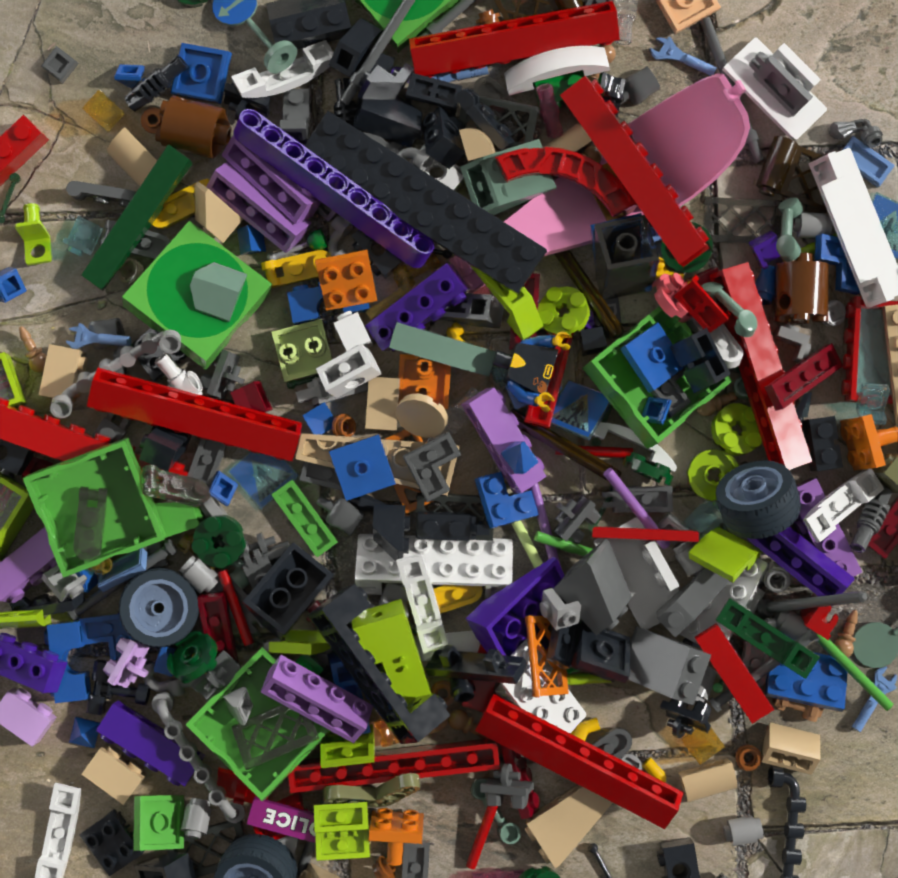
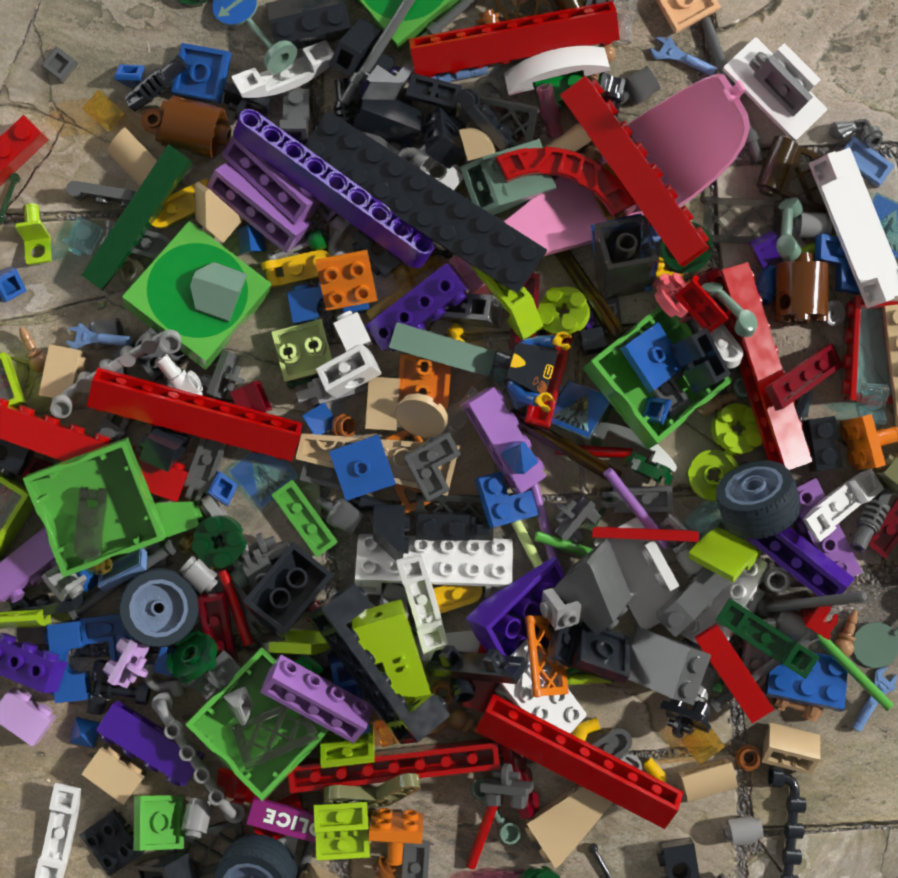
clear smoke plate [142,465,210,507] -> none
light grey bracket [772,324,811,362] -> none

